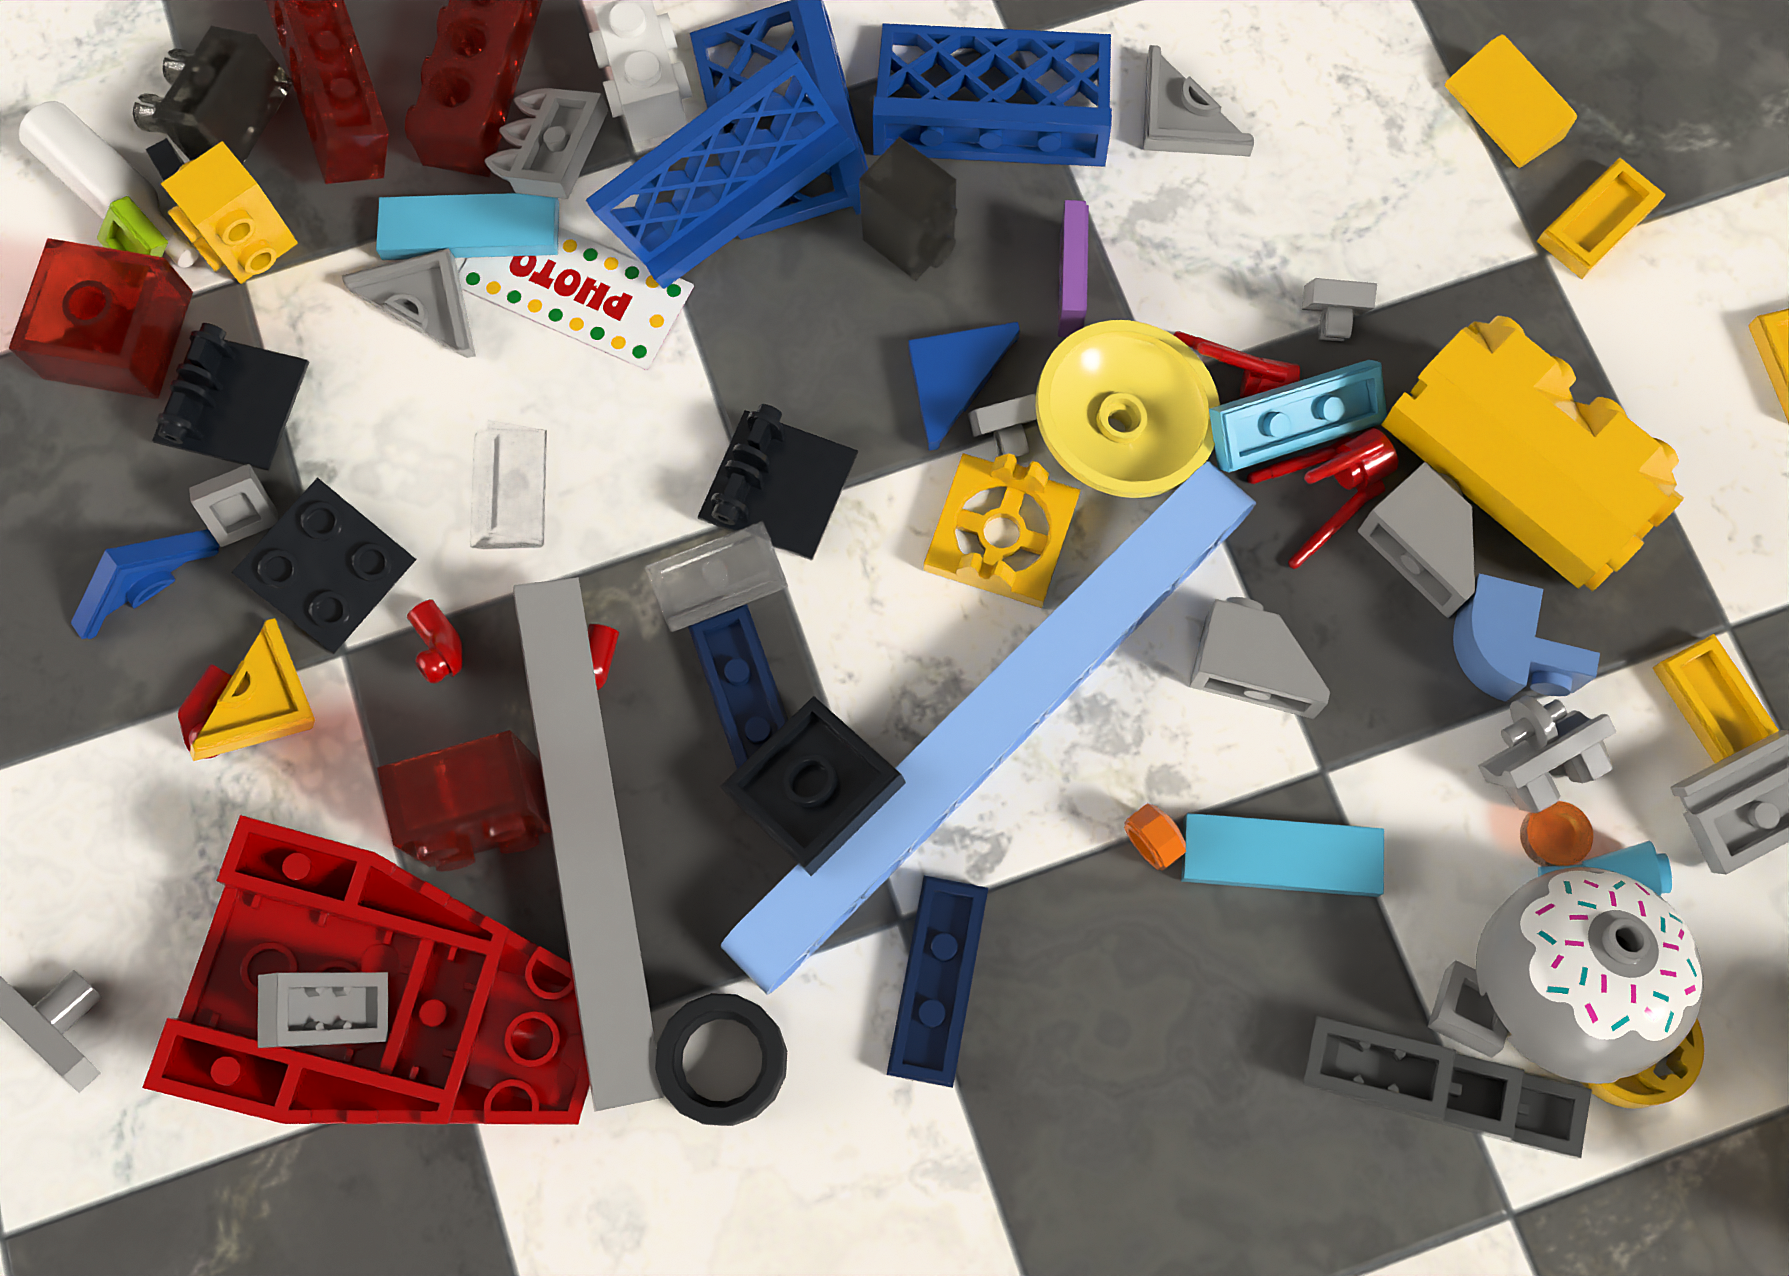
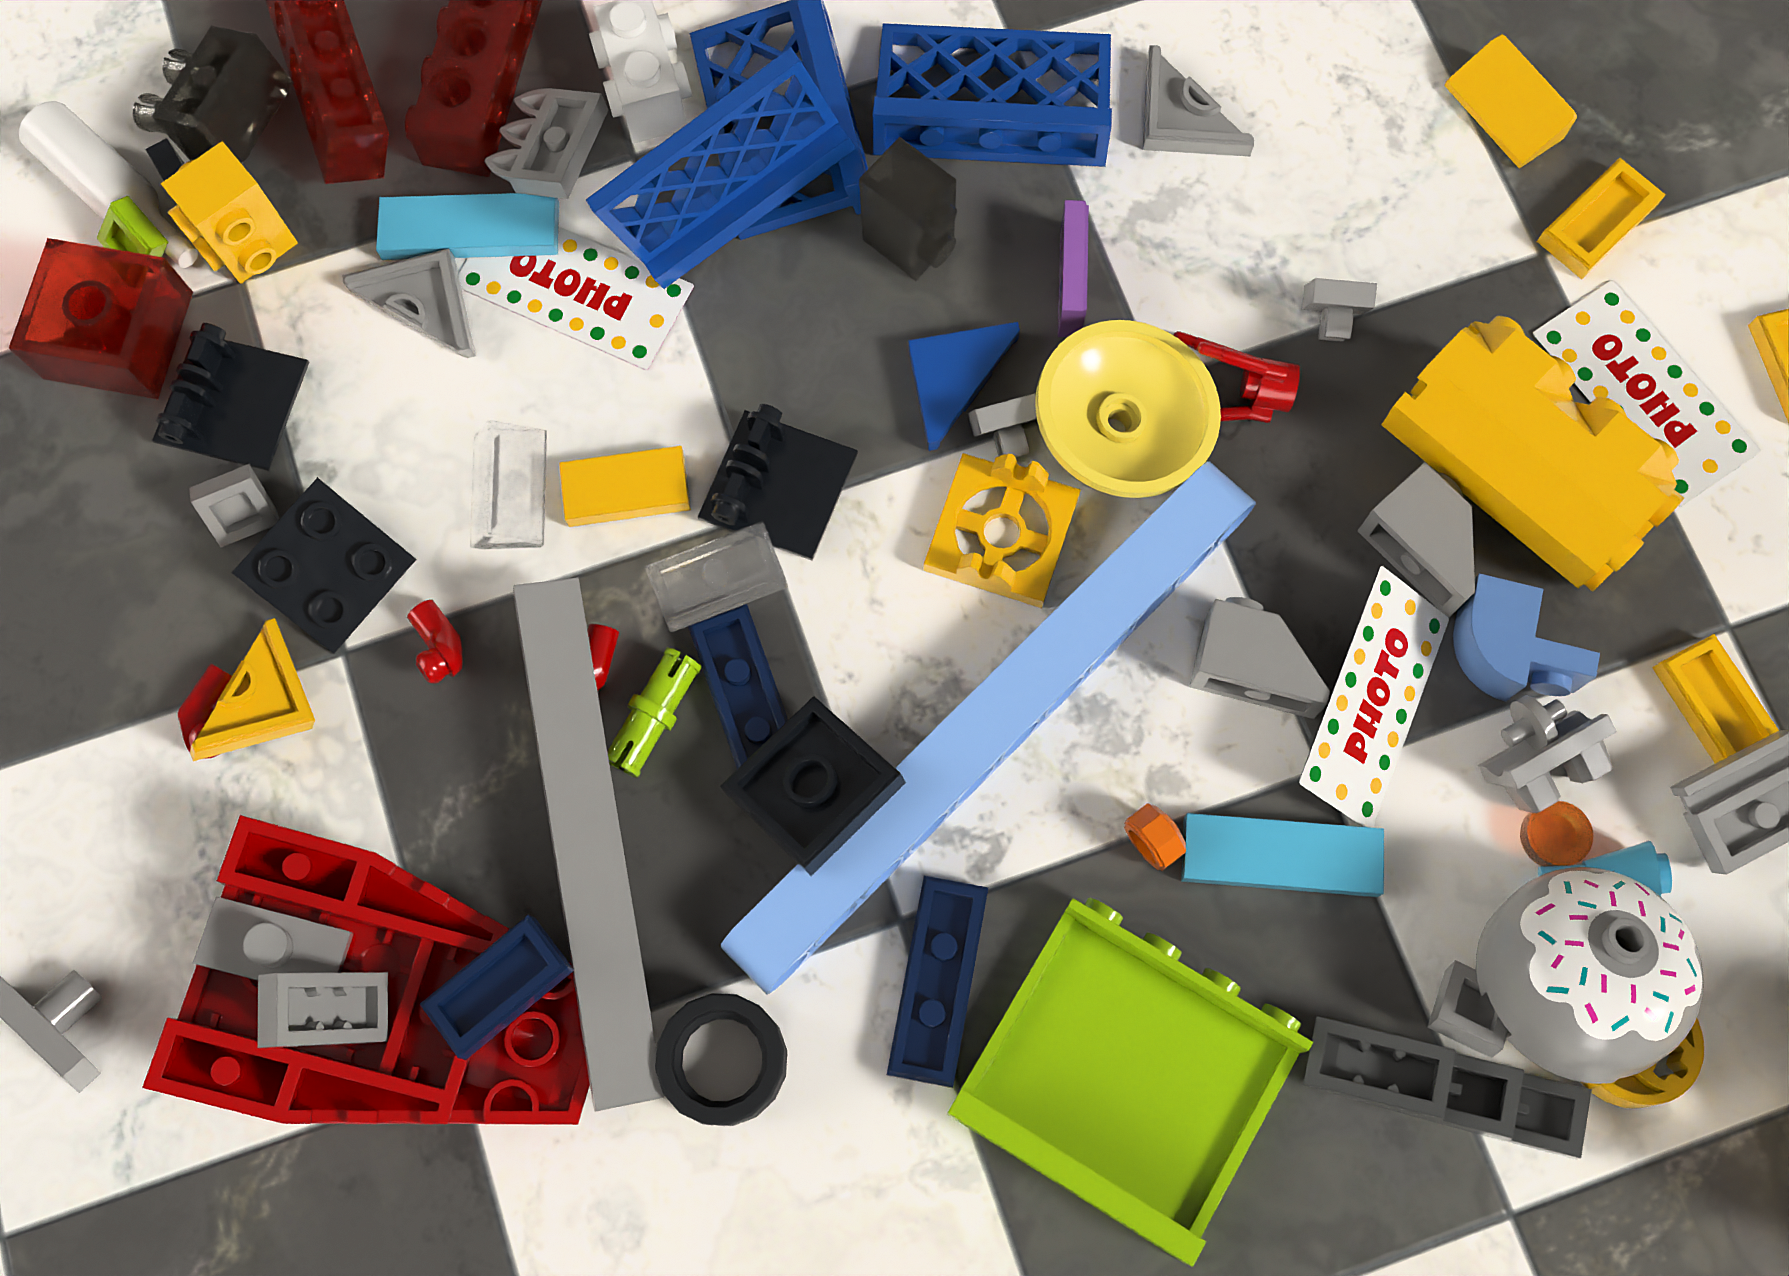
blue tile [71,529,220,639] -> none
clear red brick [376,730,550,872] -> none
medium azure tile [1209,360,1387,472] -> none
red plant [1247,428,1398,569] -> none
none -> light grey tile [193,897,353,980]
none -> dark blue tile [420,915,574,1060]
none -> yellow tile [559,446,691,527]
none -> lime pin [607,647,702,778]
none -> lime panel [947,898,1313,1267]
none -> white sticker [1299,566,1449,828]
none -> white sticker [1533,280,1761,507]

